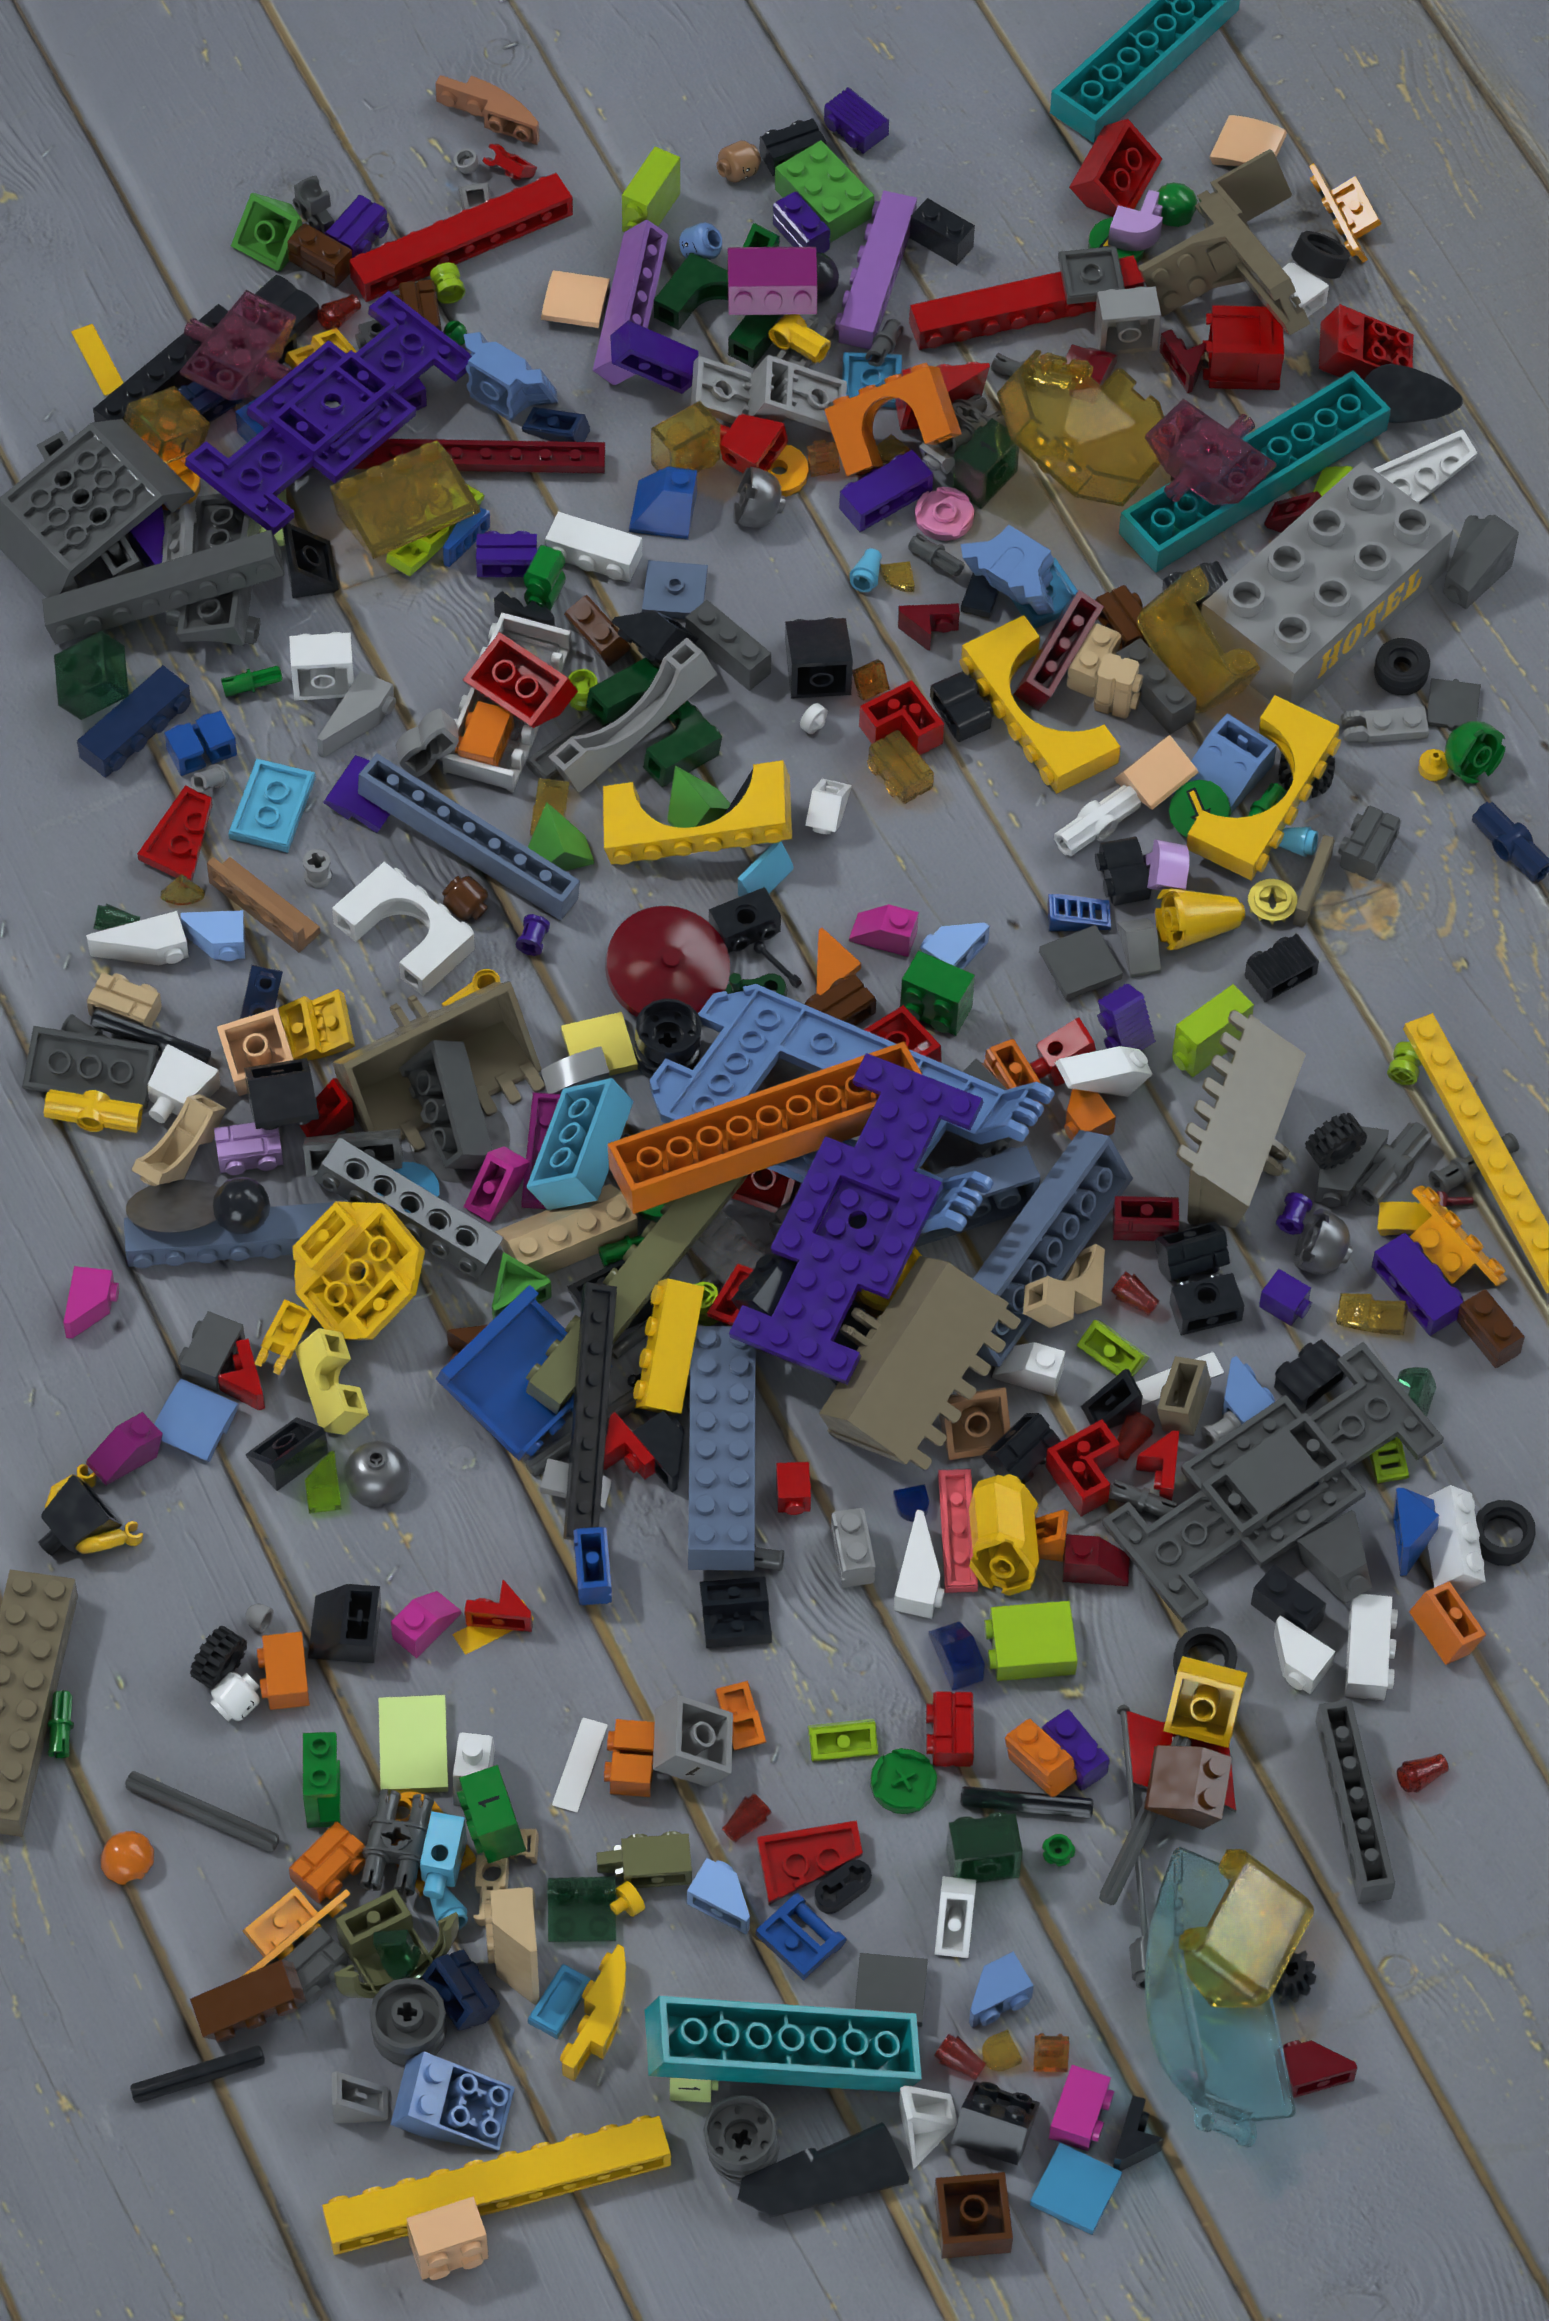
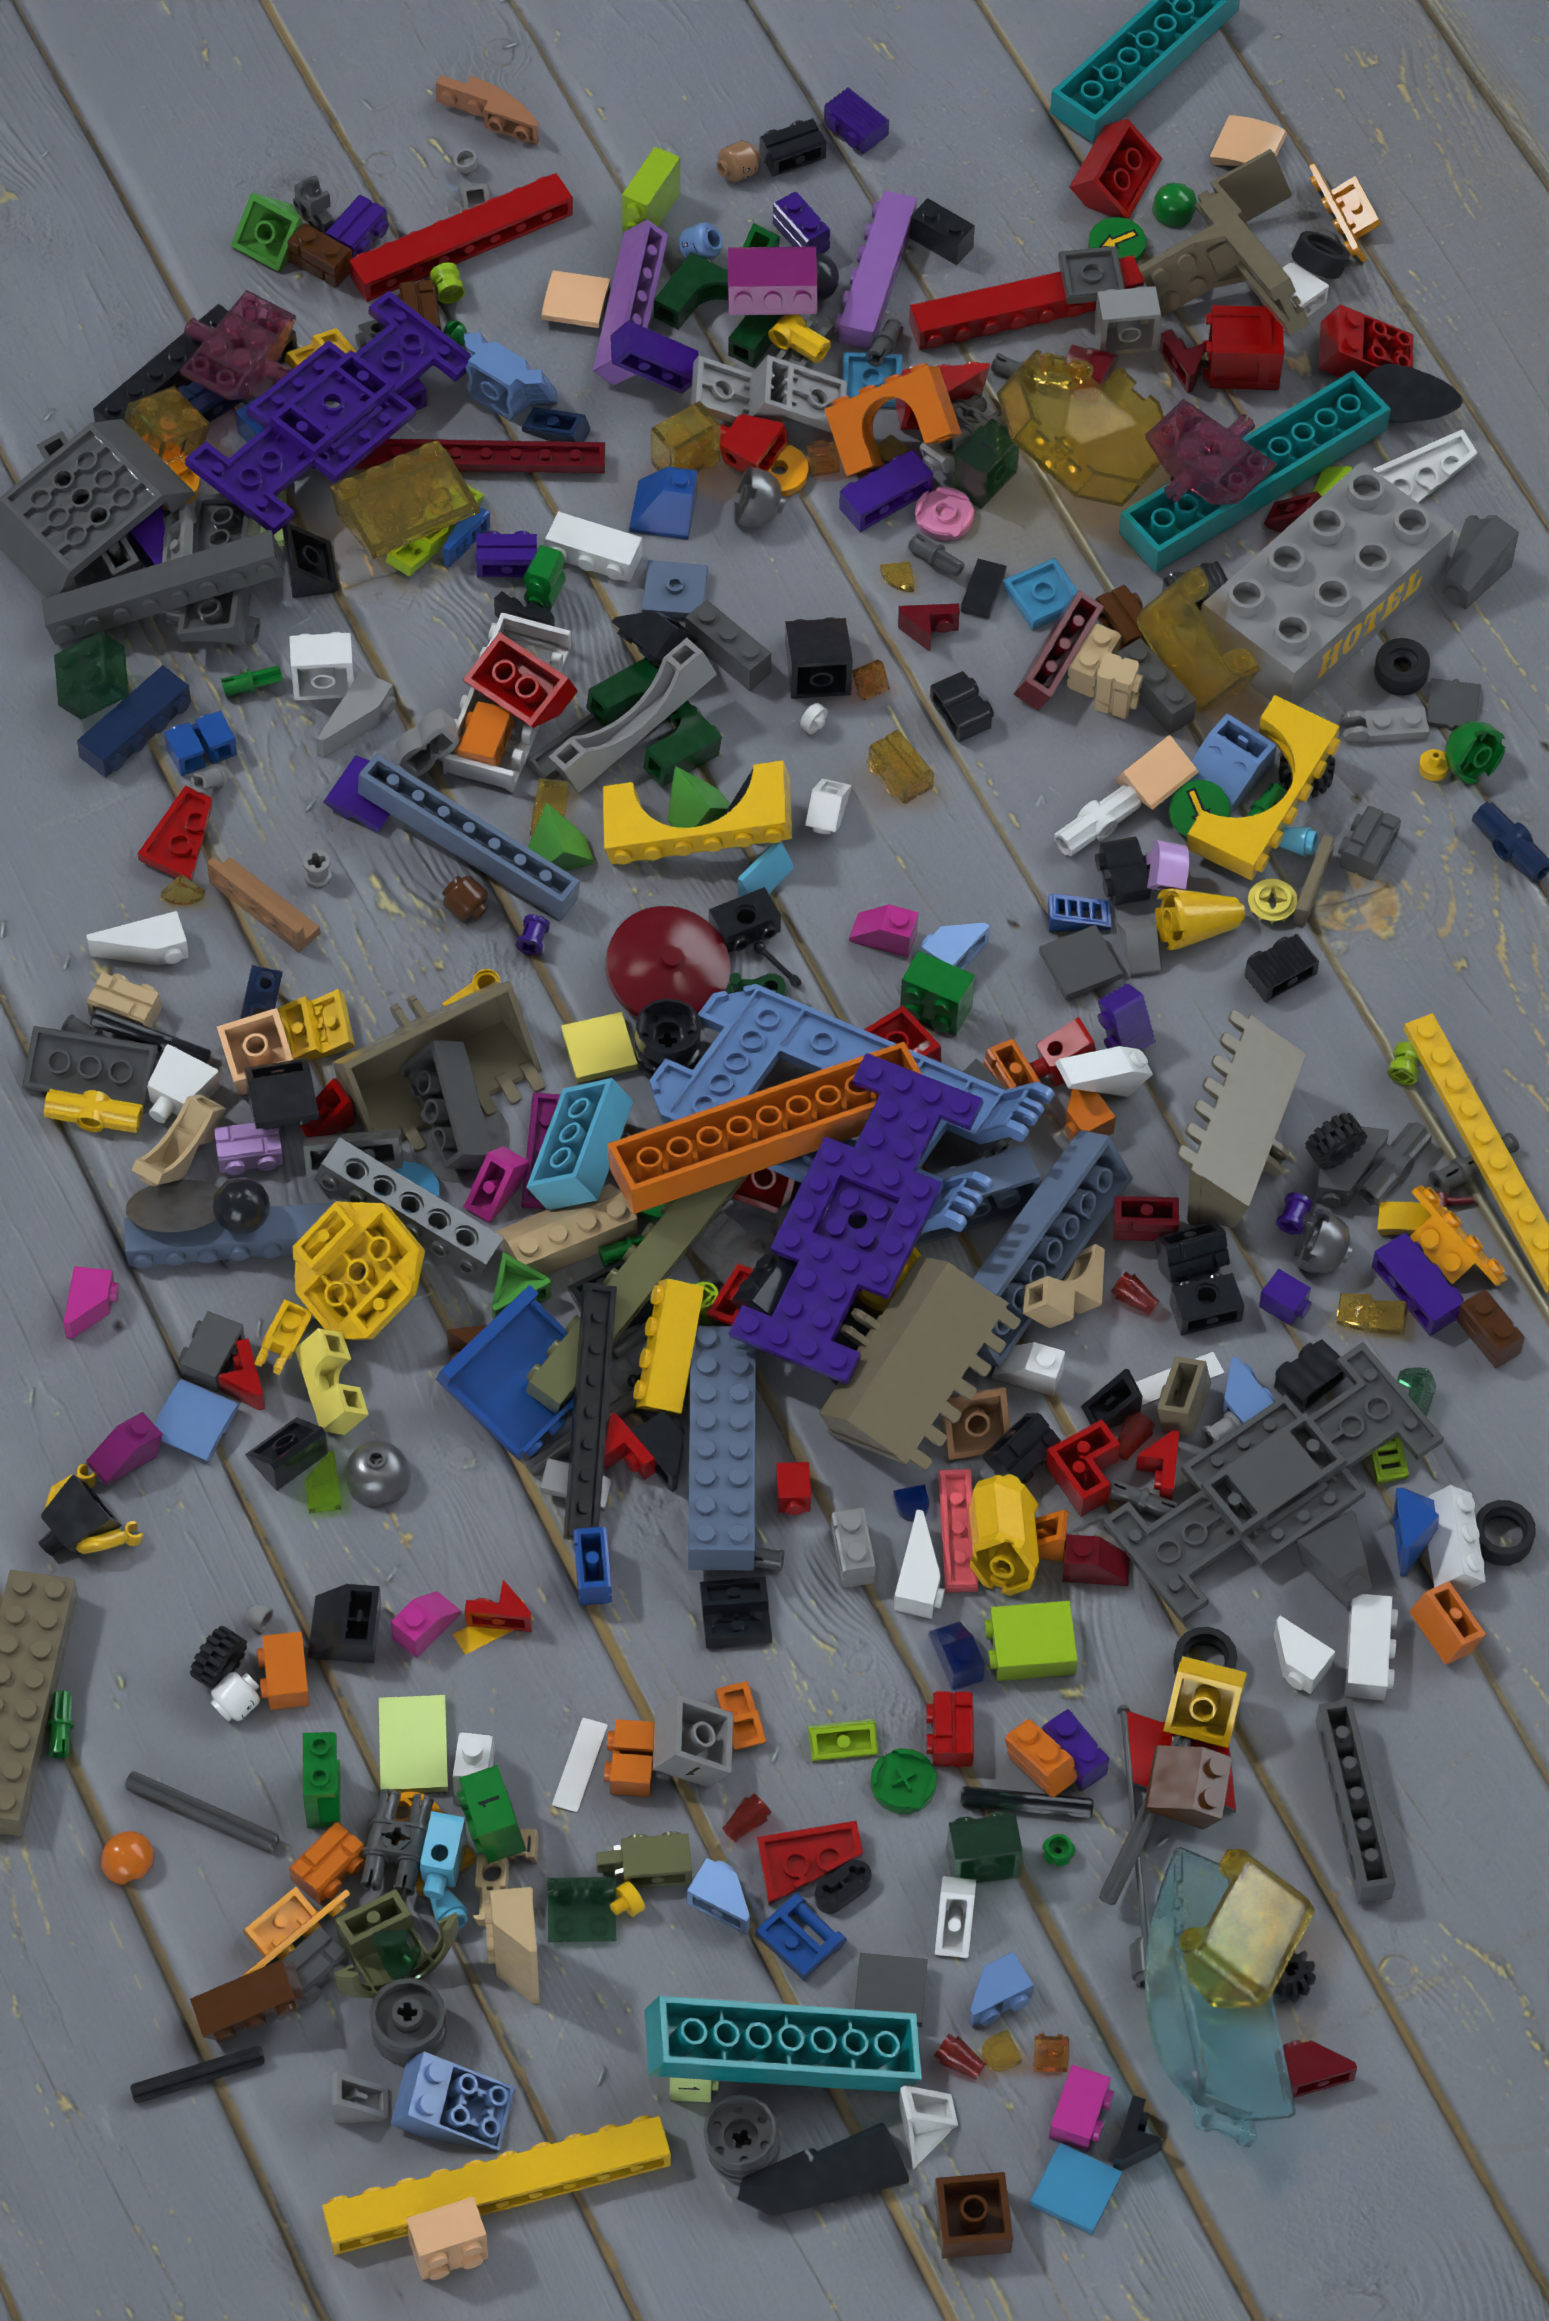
yellow sticker [71,324,123,396] -> none
clear green cone [94,903,141,931] -> none
light blue slope [180,910,245,961] -> none
medium azure tile [228,759,316,853] -> none
black brick [252,275,321,338] -> none
clear red cone [317,294,361,331] -> none
white arch [332,862,475,996] -> none
dark blue brick [422,1949,500,2031] -> none
red plate [482,144,537,180] -> none
dark azure tile [528,1964,592,2039] -> none
light grey slope [541,1046,610,1094] -> none
yellow slope [560,1944,626,2081] -> none
reddish brown brick [564,595,631,667] -> none
lime wheel [568,669,598,711] -> none
bright green brick [775,140,874,243] -> none
reddish brown brick [805,974,876,1026] -> none
orange tile [816,927,862,995] -> none
medium azure cone [849,548,882,592] -> none
red brick [859,680,944,757] -> none
black slope [951,2081,1040,2165] -> none
yellow arch [959,615,1121,794] -> none
medium blue slope [960,524,1055,615] -> none
lime slope [1076,1319,1150,1377] -> none
lavender brick [1108,190,1163,251] -> none
lime brick [1172,984,1254,1078] -> none
black brick [1251,1565,1327,1635] -> none
clear red cone [1396,1753,1449,1793] -> none

